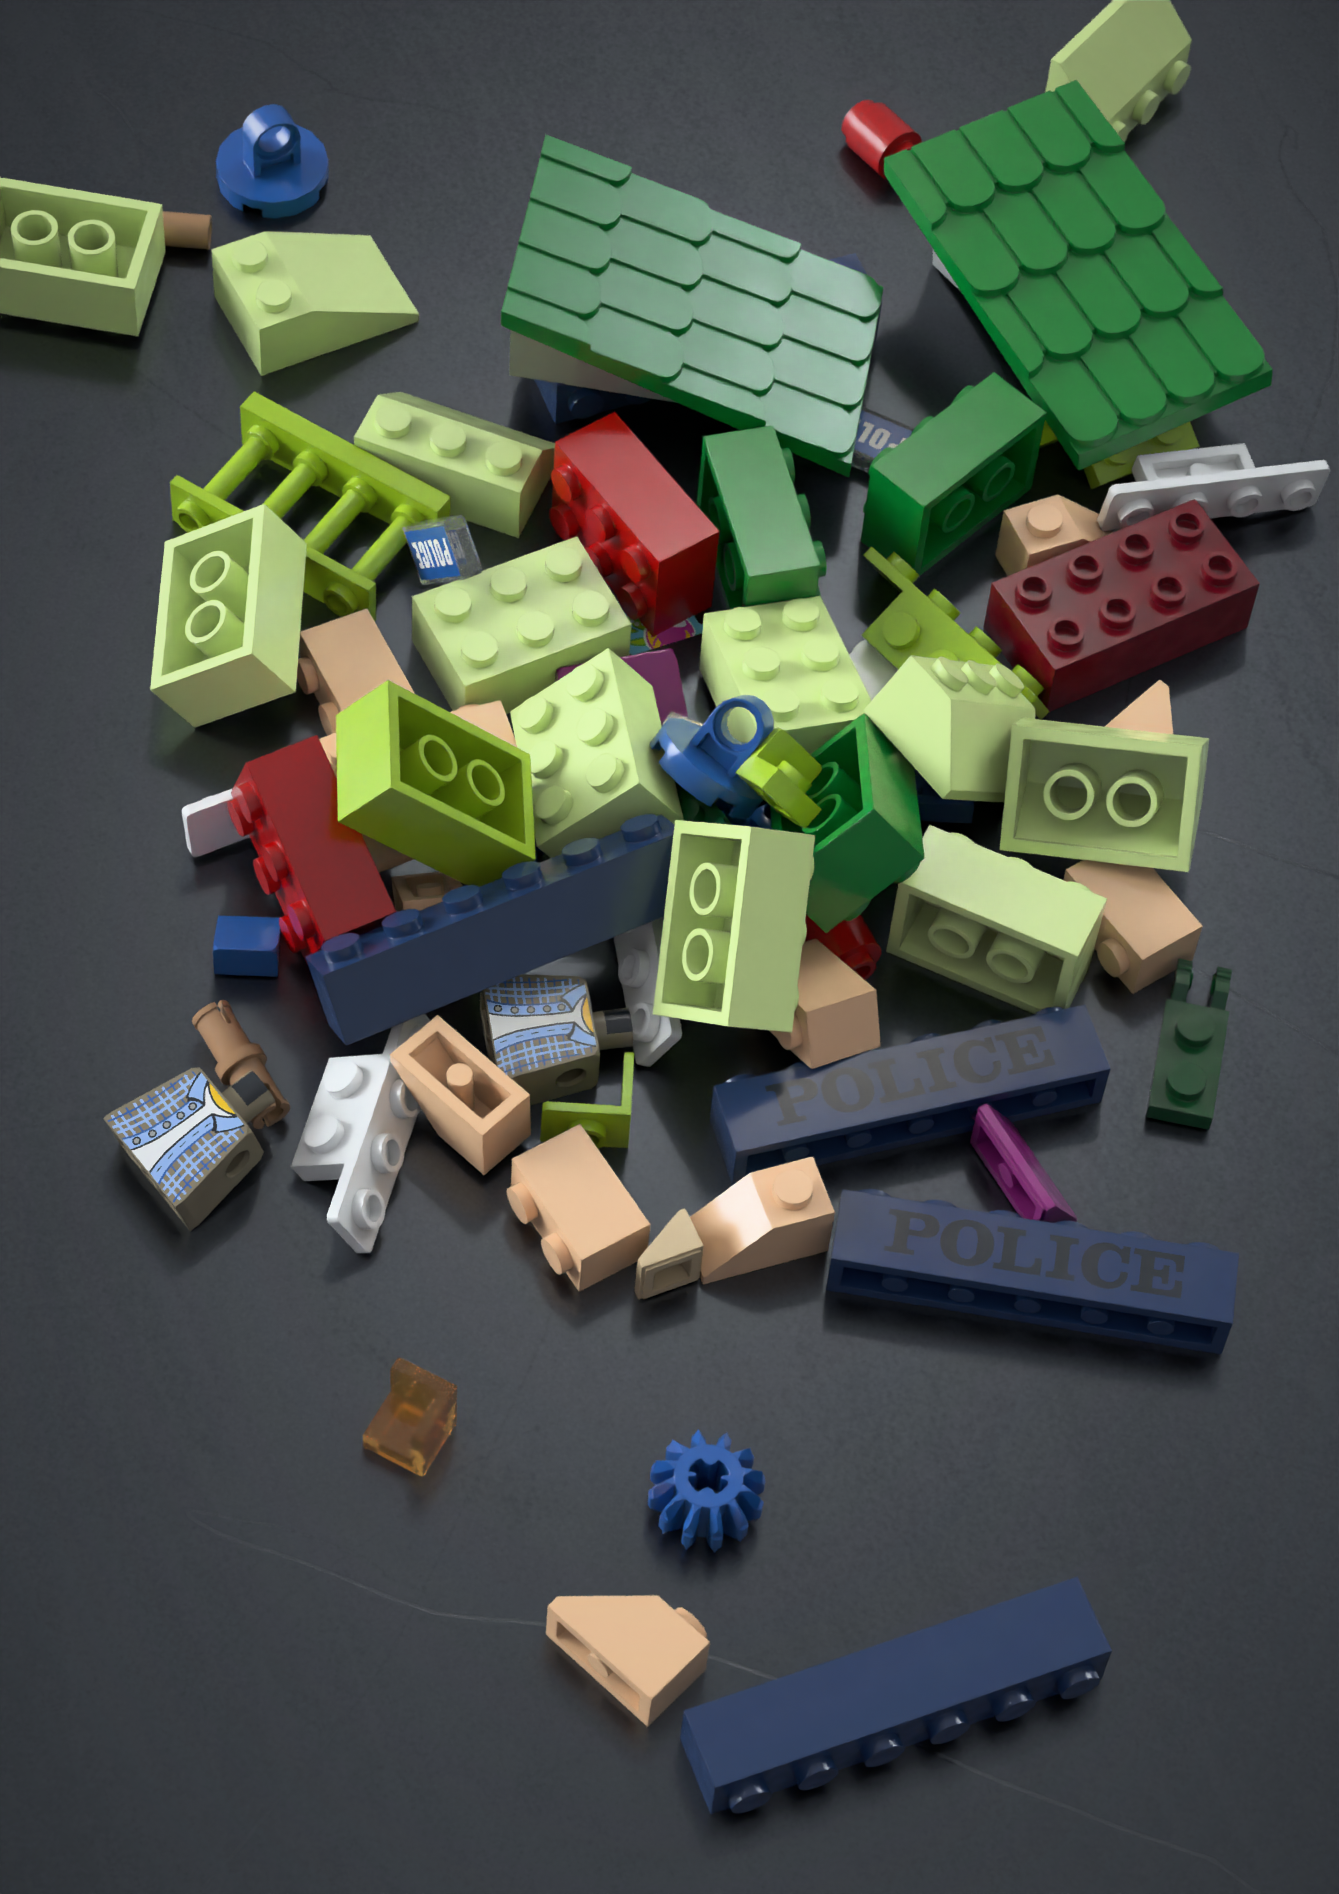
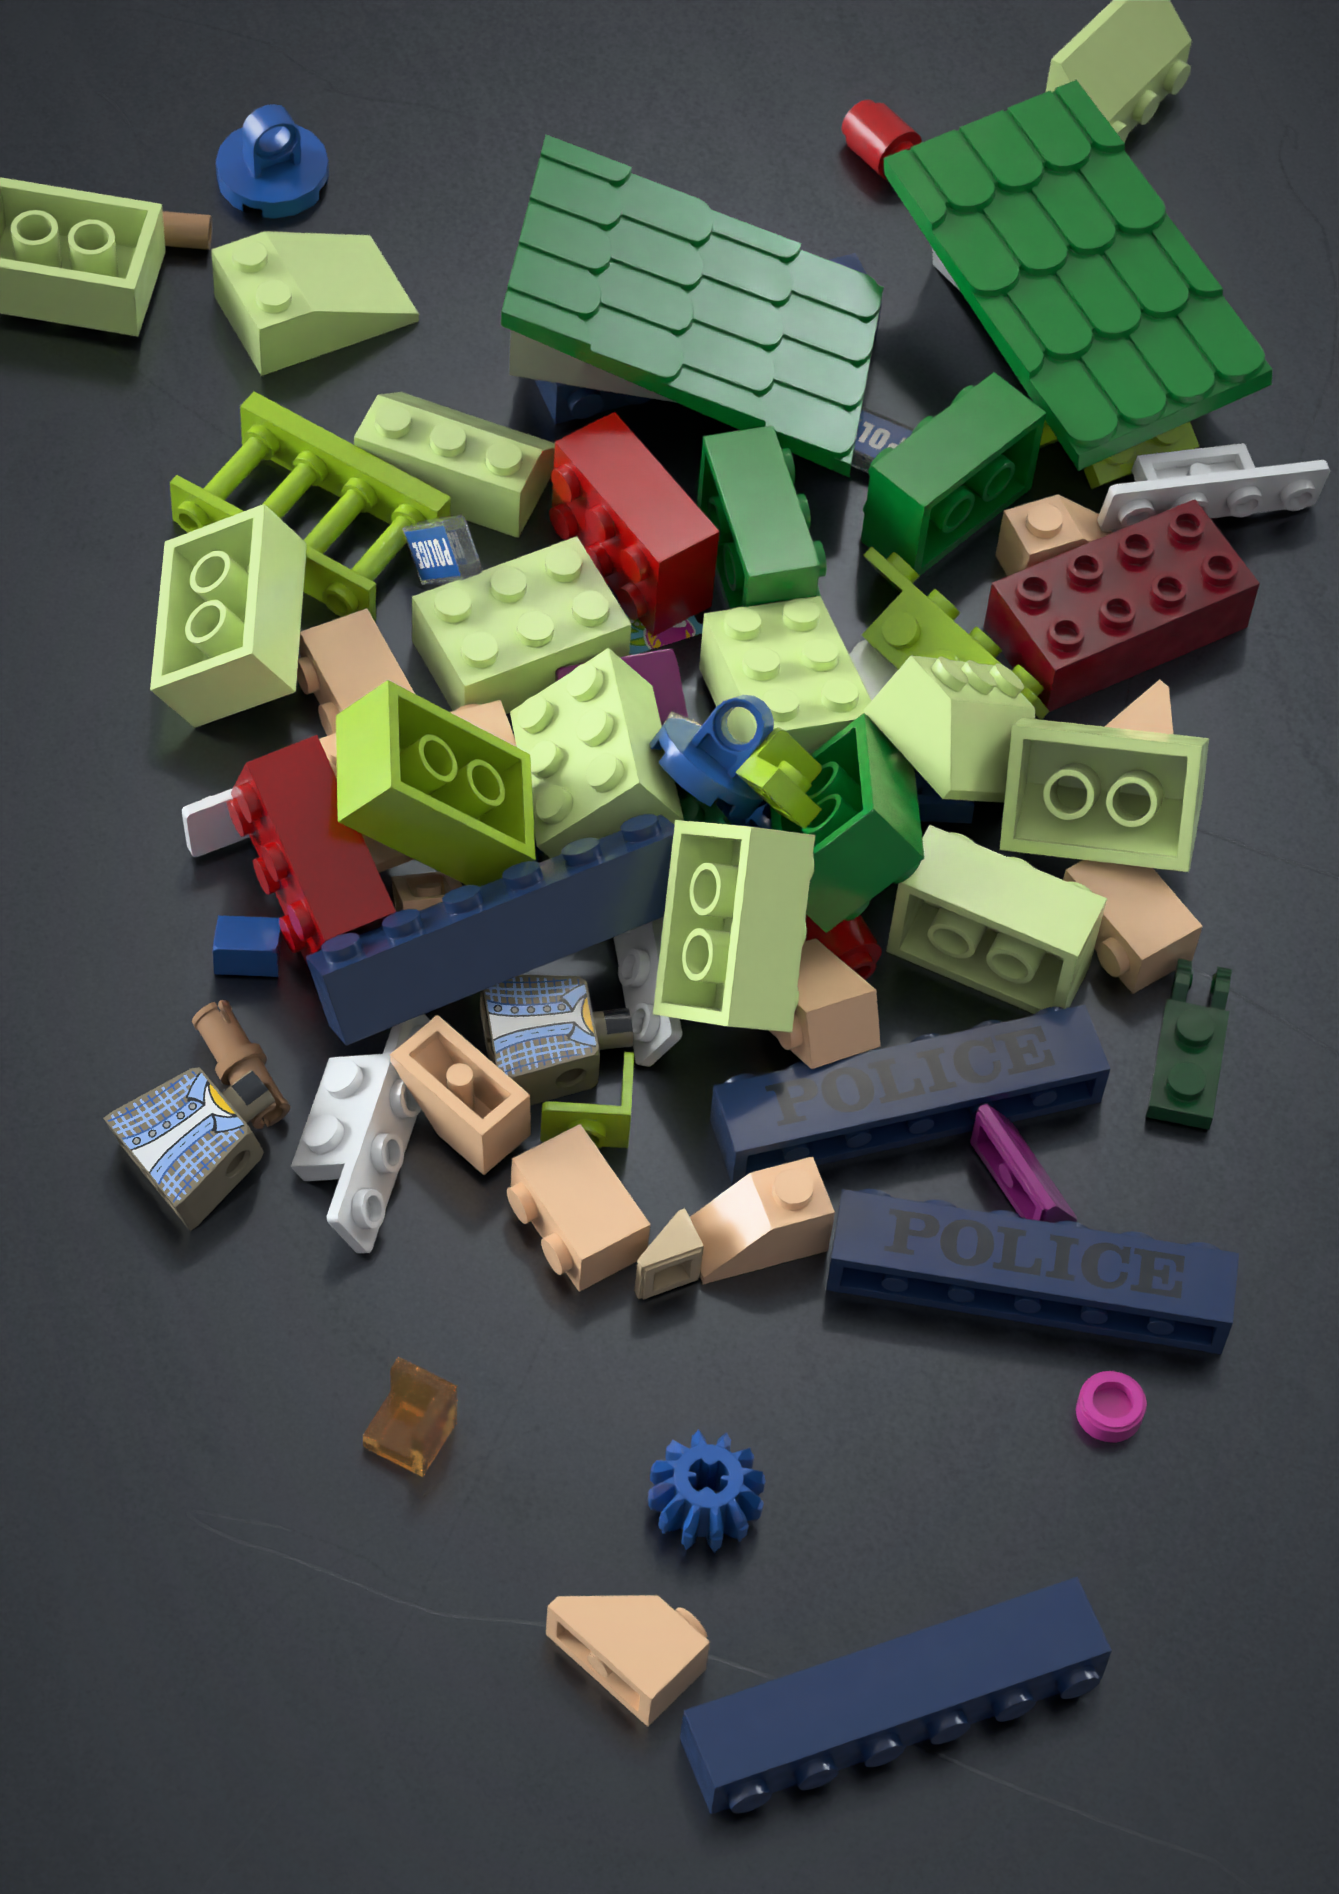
none -> dark pink tile [1076,1371,1146,1442]

